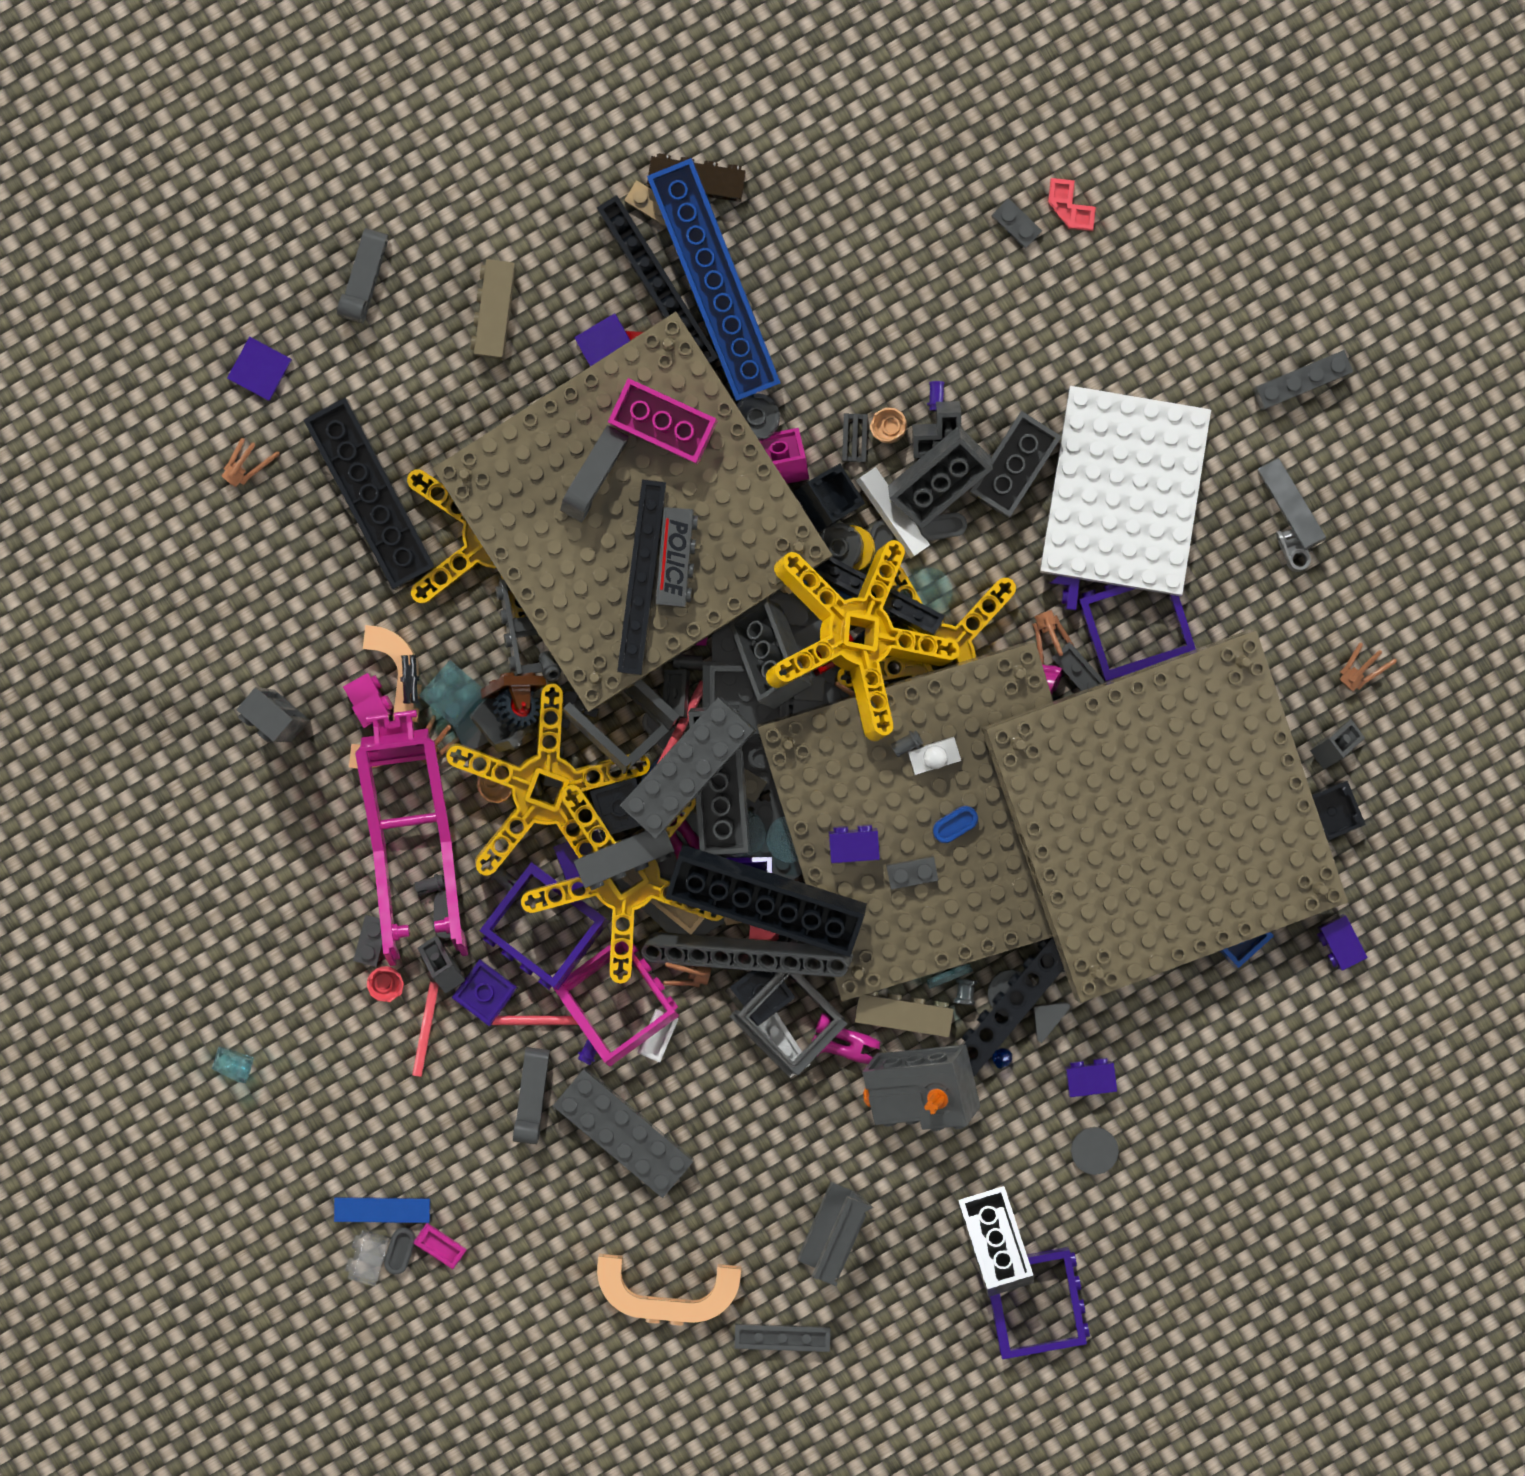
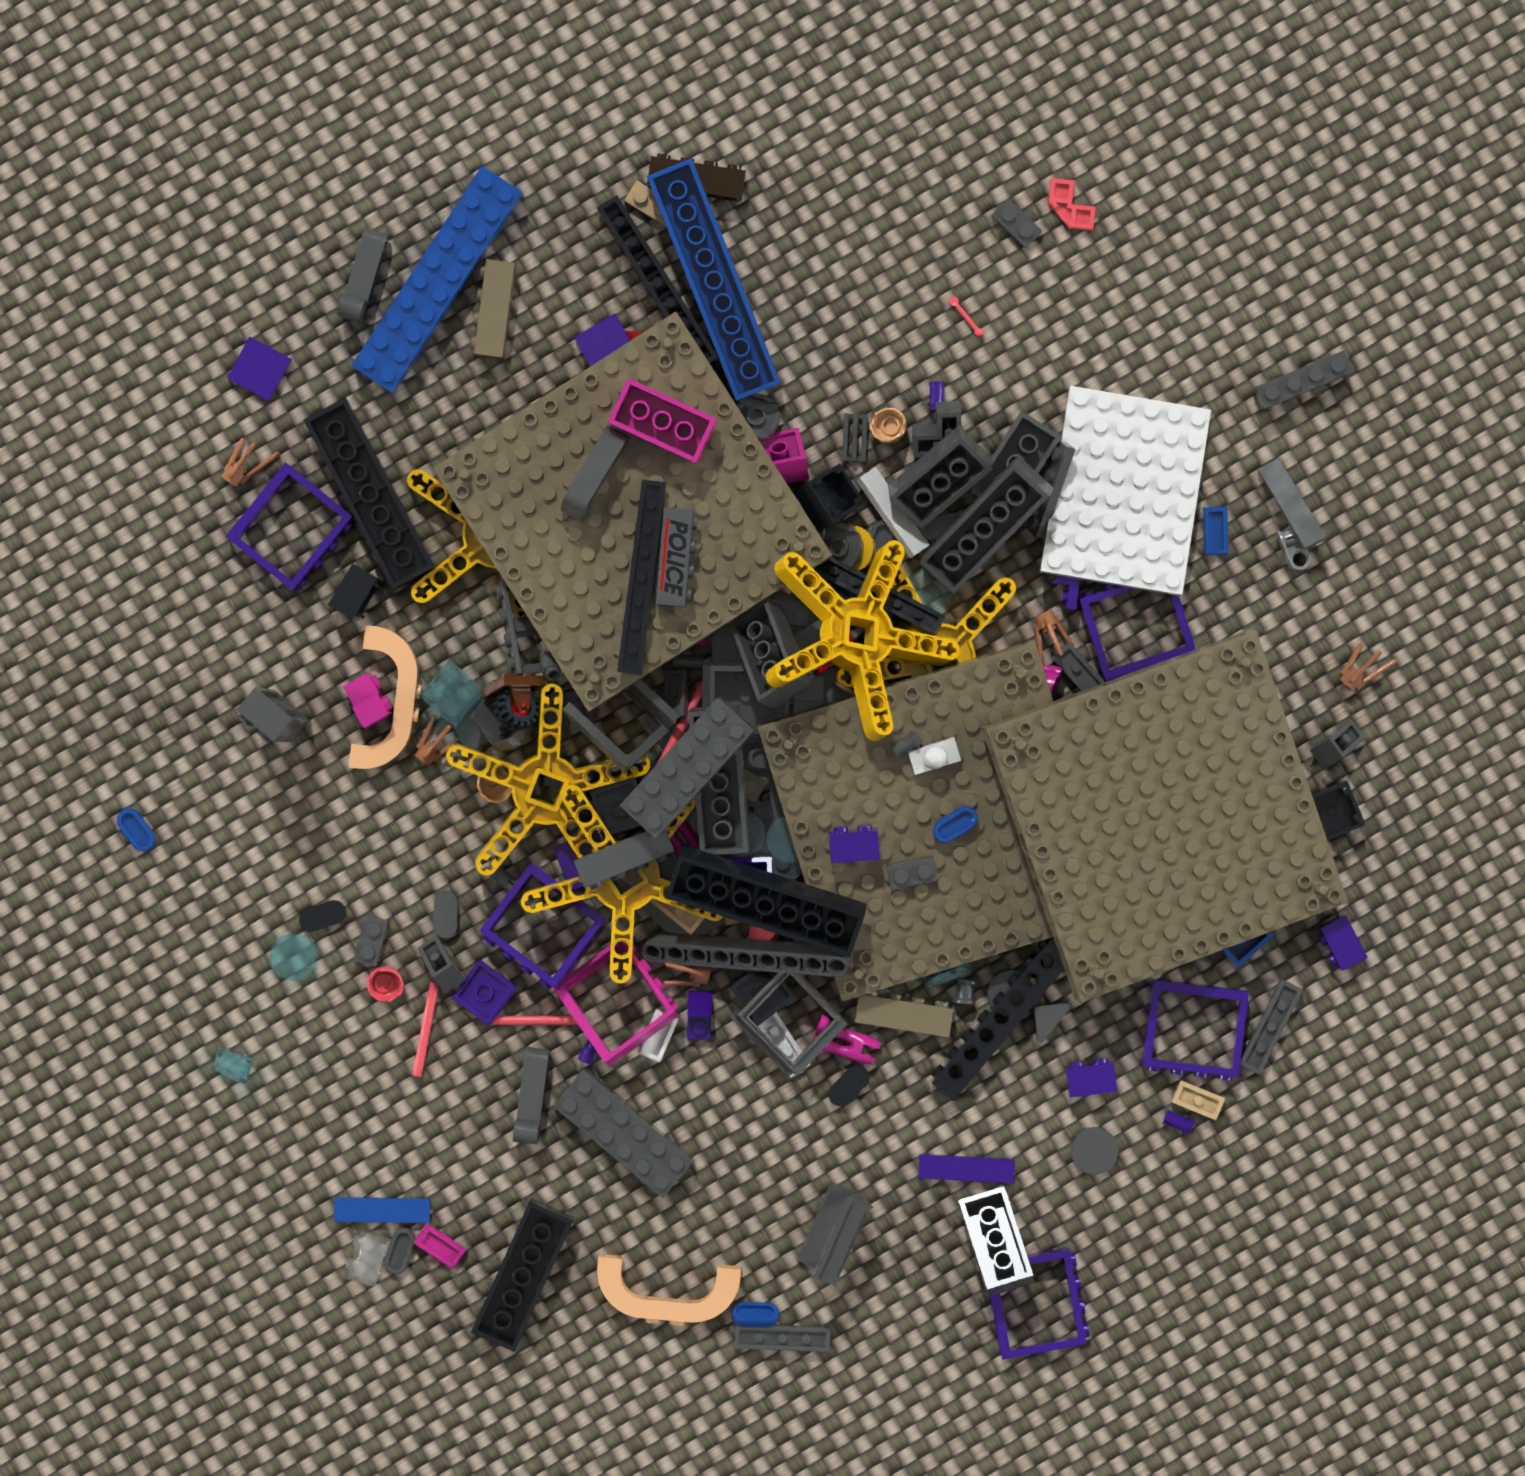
dark pink piece [355,710,468,966] -> none
black pin [400,655,419,703] -> none
dark grey pin [415,874,445,896] -> none
dark grey piece [862,1045,981,1131] -> none
clear blue hinge [992,1048,1012,1069] -> none
none -> blue tile [117,808,156,851]
none -> dark purple window [225,462,355,591]
none -> clear light blue tile [269,933,318,981]
none -> black tile [299,900,346,932]
none -> black container [328,564,383,621]
none -> blue brick [351,166,524,394]
none -> black brick [471,1198,575,1352]
none -> dark purple slope [687,991,712,1040]
none -> blue tile [731,1302,779,1327]
none -> black tile [828,1065,869,1106]
none -> dark purple tile [918,1154,1015,1183]
none -> dark grey brick [919,456,1053,594]
none -> coral hinge [949,297,984,338]
none -> dark grey plate [1028,441,1076,539]
none -> dark purple window [1141,979,1249,1081]
none -> dark purple pin [1162,1110,1194,1135]
none -> tan plate [1171,1080,1225,1120]
none -> blue tile [1203,507,1228,555]
none -> dark grey plate [1240,979,1303,1074]

